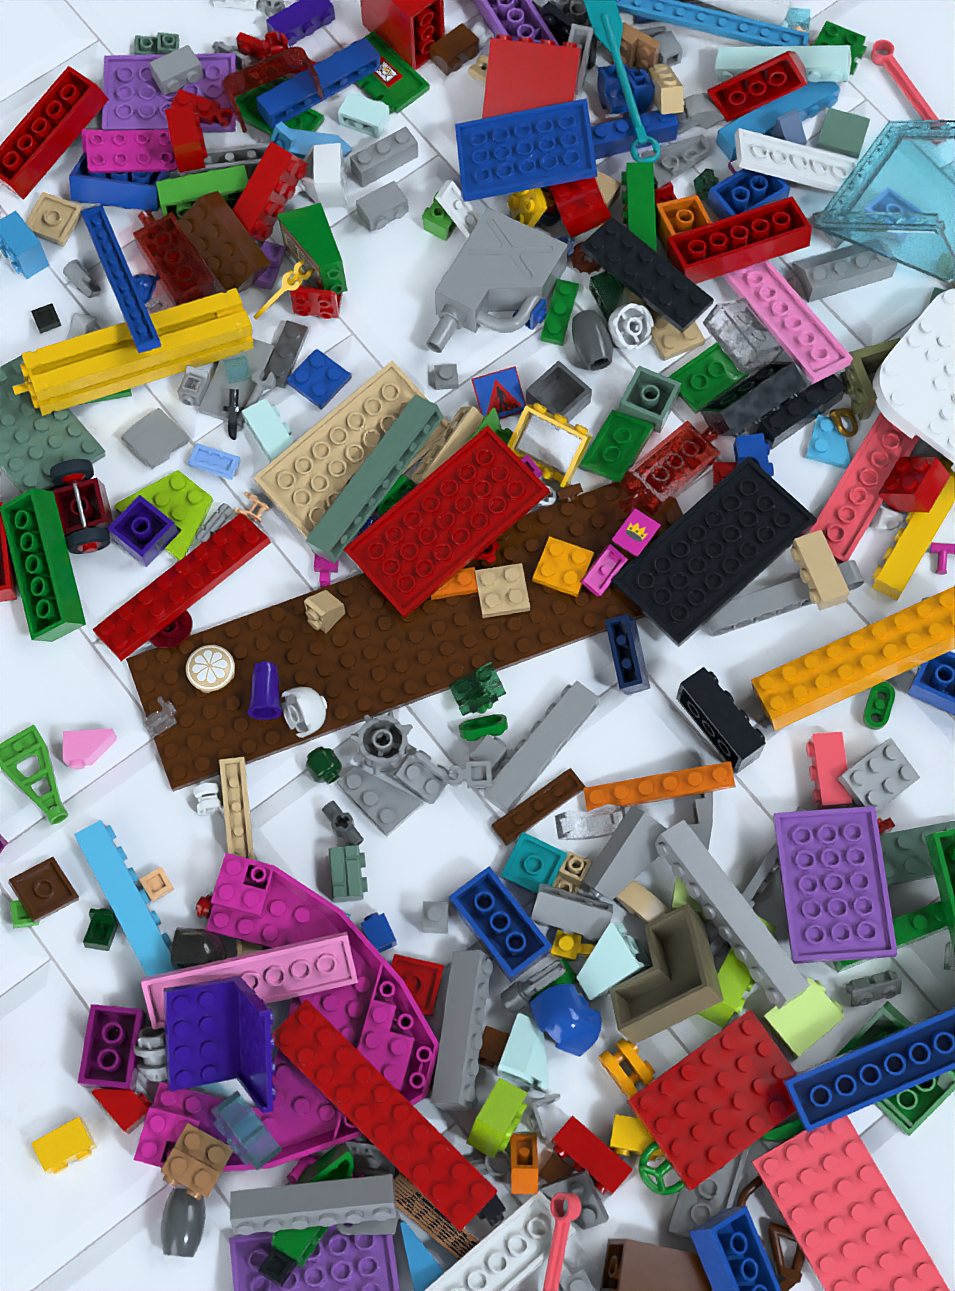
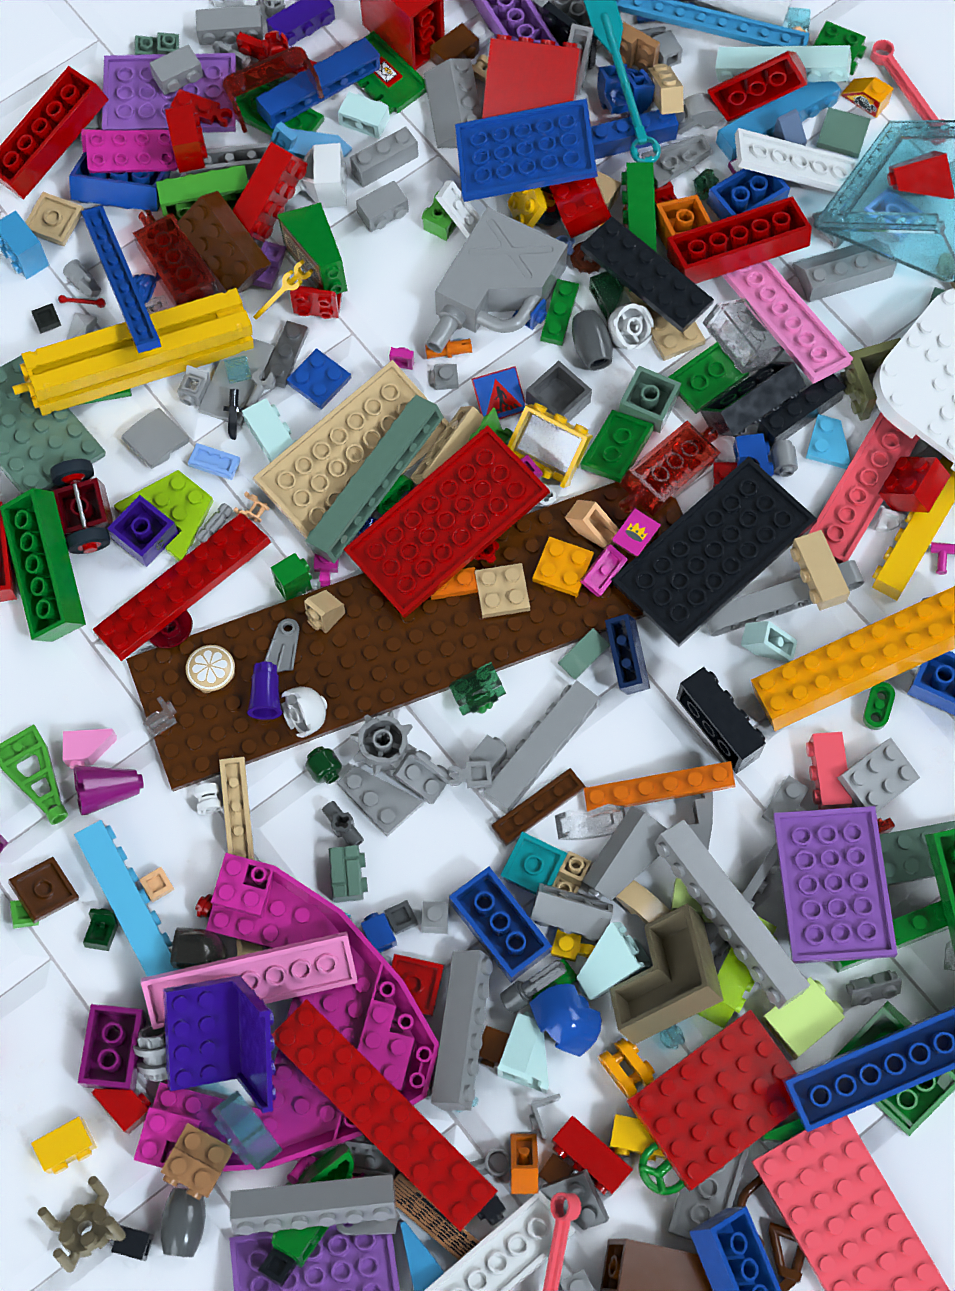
green plate [459,714,508,742] -> none
lime brick [466,1077,528,1159] -> none
reddish brown plate [556,483,583,503] -> none
pearl gold piece [829,408,858,438] -> none
none -> dark tan plate [37,1176,126,1273]
none -> red hinge [58,295,106,308]
none -> magenta cone [74,766,144,816]
none -> black brick [109,1225,154,1262]
none -> light grey brick [195,5,263,45]
none -> light grey piece [264,618,299,673]
none -> green brick [270,553,313,601]
none -> dark grey plate [384,900,418,935]
none -> dark pink plate [389,347,414,370]
none -> light grey slope [424,59,482,148]
none -> orange pin [425,338,472,359]
none -> sand green slope [558,628,610,680]
none -> light nougat slope [565,500,619,549]
none -> clear light blue plate [659,1024,685,1050]
none -> light aqua slope [741,621,797,663]
none -> light grey plate [762,775,810,825]
none -> light grey brick [772,440,798,477]
none -> light orange slope [841,77,894,118]
none -> red slope [887,151,955,199]

